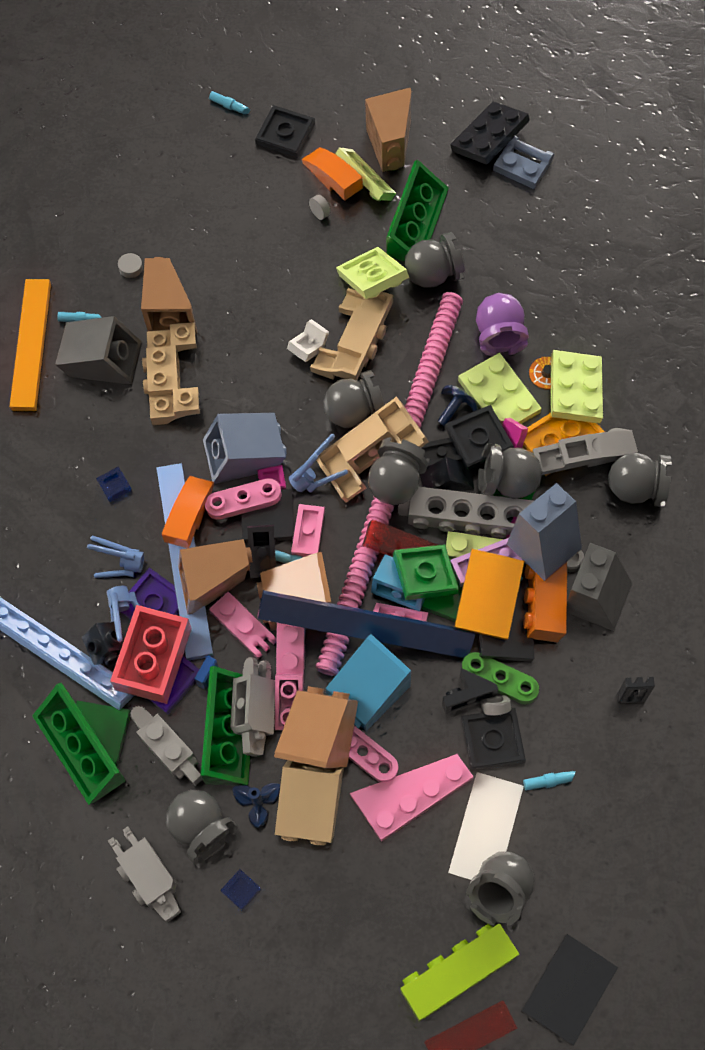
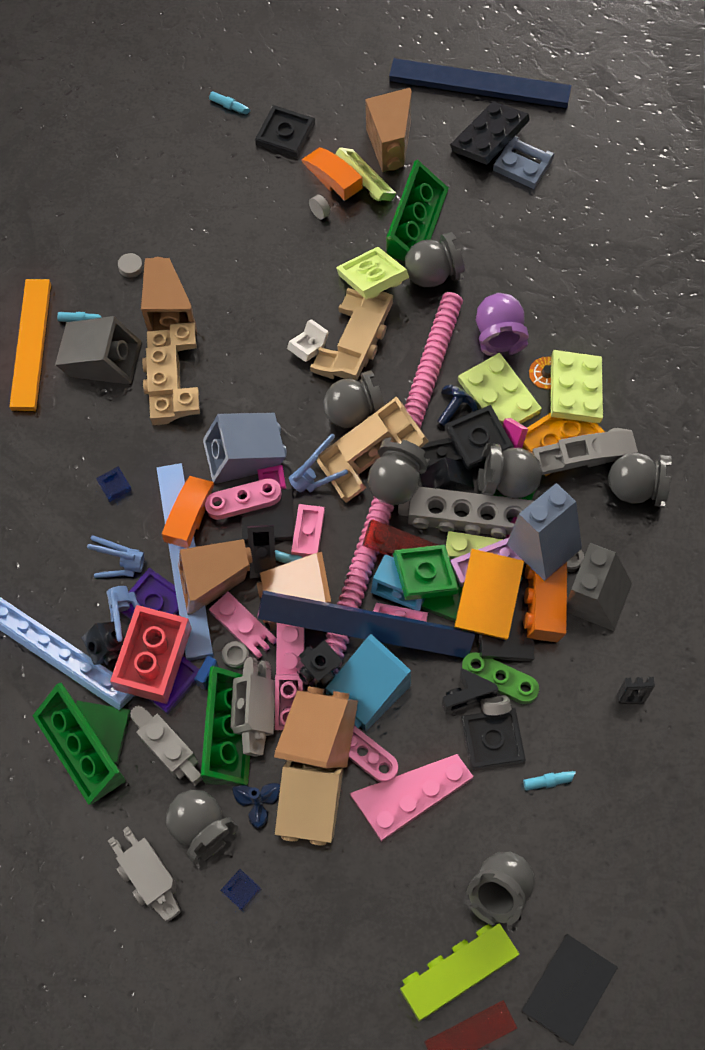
white sticker [448,772,524,880] -> none
none -> light grey tile [222,641,249,670]
none -> black brick [296,640,342,687]
none -> dark blue tile [389,58,572,108]

